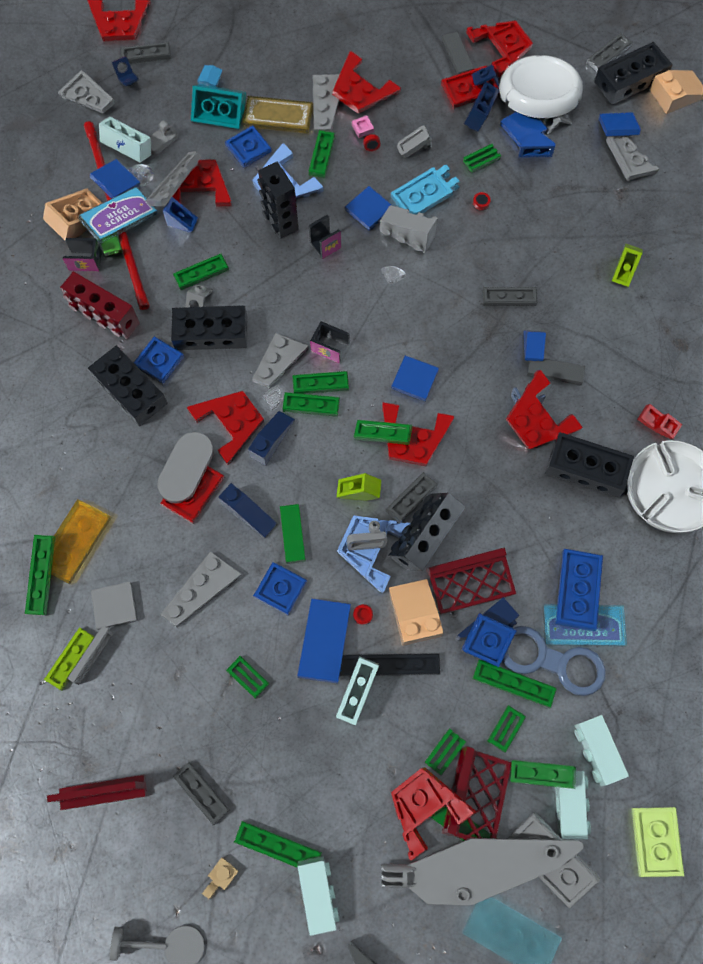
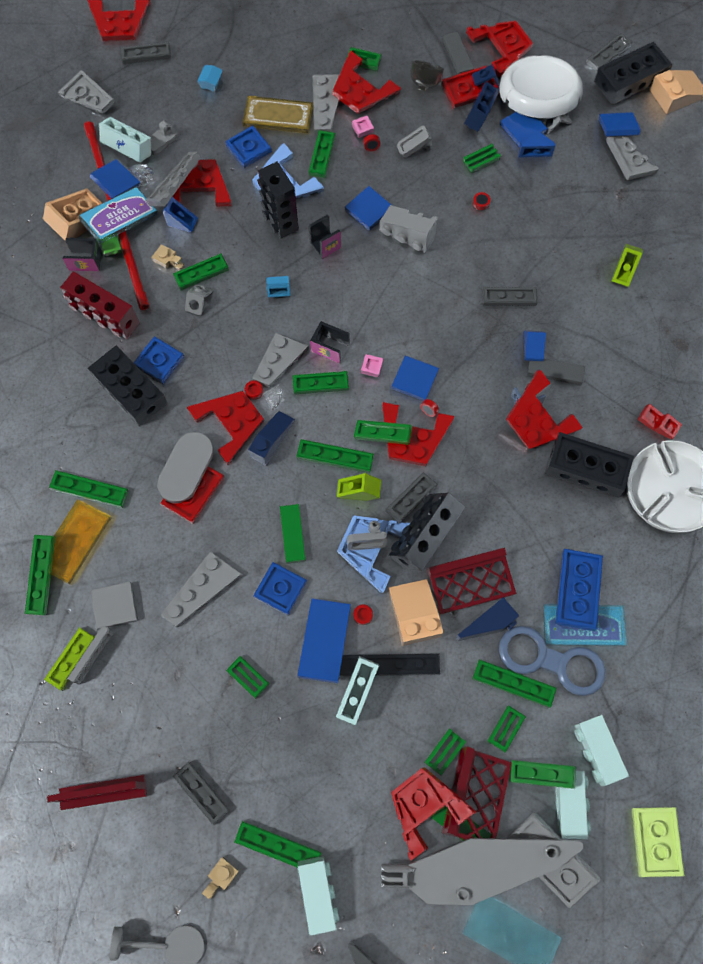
dark blue bracket [112,56,139,86] -> none
black brick [171,305,247,350] -> none
teal slope [191,84,247,129] -> none
dark blue slope [218,483,277,538] -> none
green tile [282,392,340,417] -> none
clear tile [381,266,406,285] -> none
medium azure tile [391,164,460,215] -> none
blue tile [462,613,517,667] -> none
none -> green tile [49,470,129,508]
none -> tan plate [151,244,184,270]
none -> red tile [244,380,263,400]
none -> dark azure piece [266,276,290,297]
none -> green tile [296,439,374,473]
none -> green tile [346,47,382,71]
none -> bright pink plate [361,354,383,378]
none -> clear smoke cylinder [410,60,444,91]
none -> red tile [420,399,439,417]

